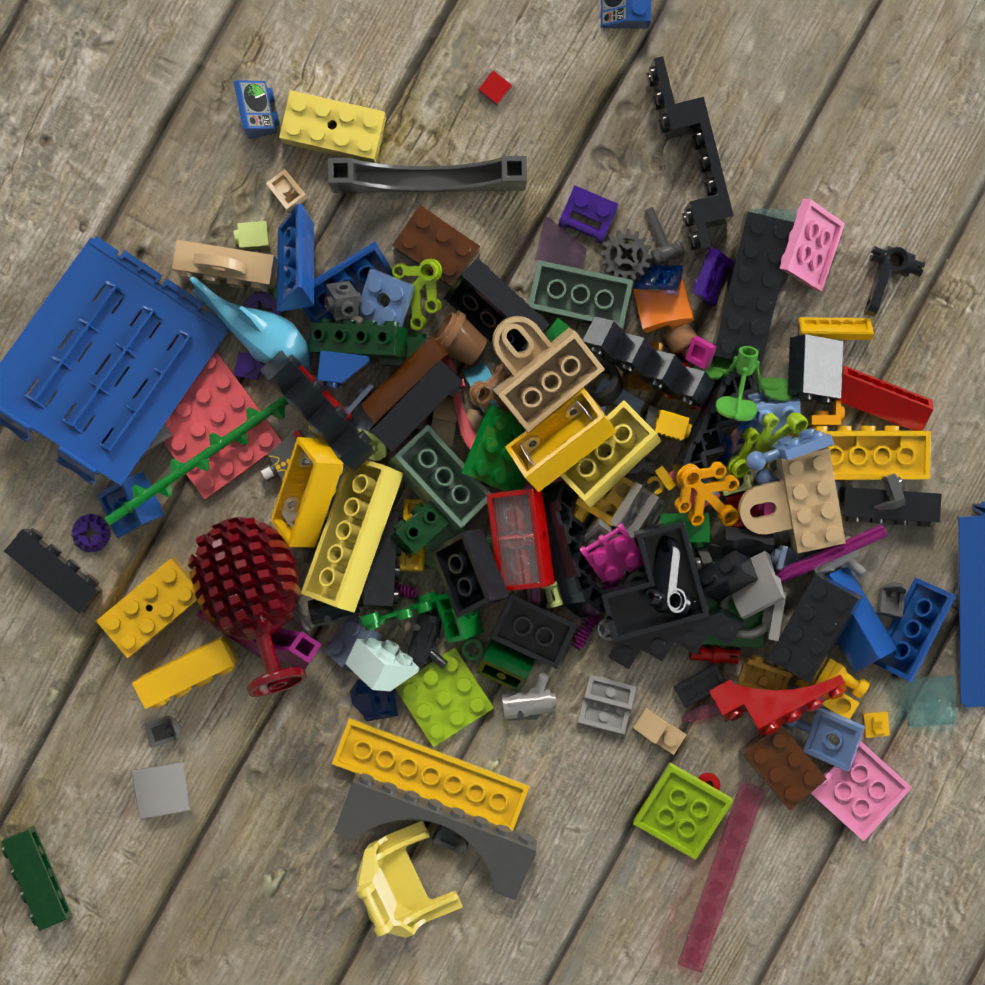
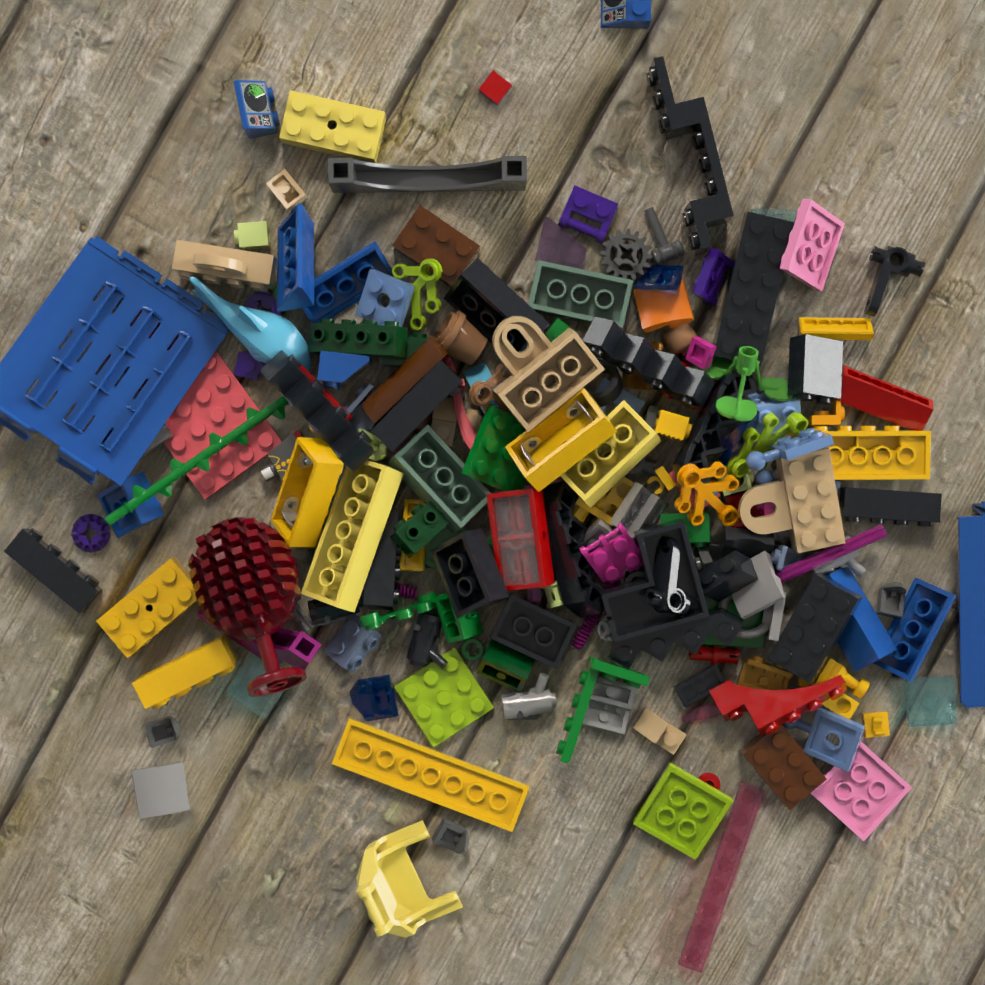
dark green brick [1,826,72,931] -> none
dark grey brick [325,281,362,320] -> none
dark grey arch [334,773,537,900] -> none
light aqua slope [345,638,420,691] -> none
dark grey plate [874,473,905,510] -> none
none -> clear light blue plate [225,653,284,719]
none -> green bracket [556,656,650,763]

